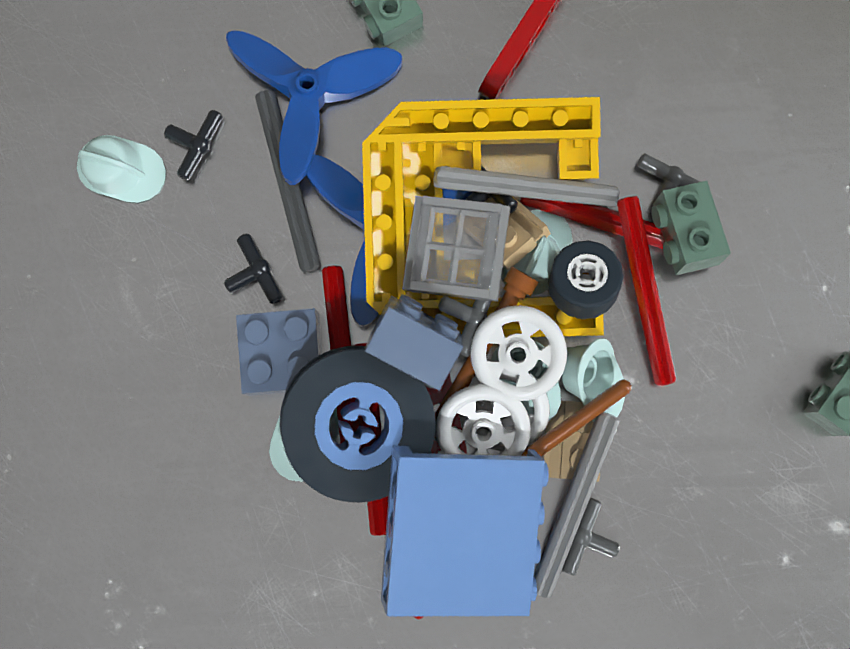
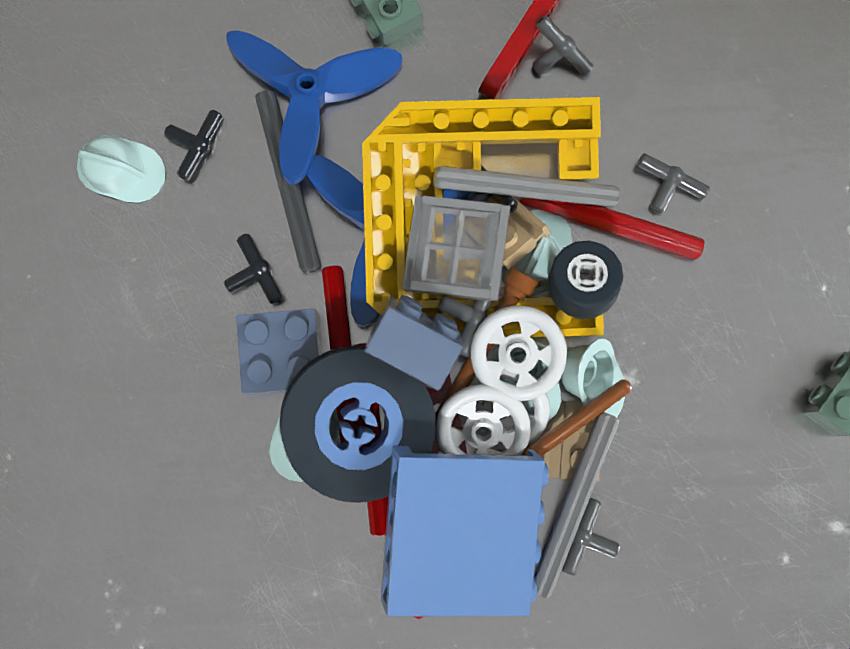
red axle [617,196,676,386] -> none
sand green brick [652,181,731,275] -> none
none -> dark grey piece [532,16,593,75]

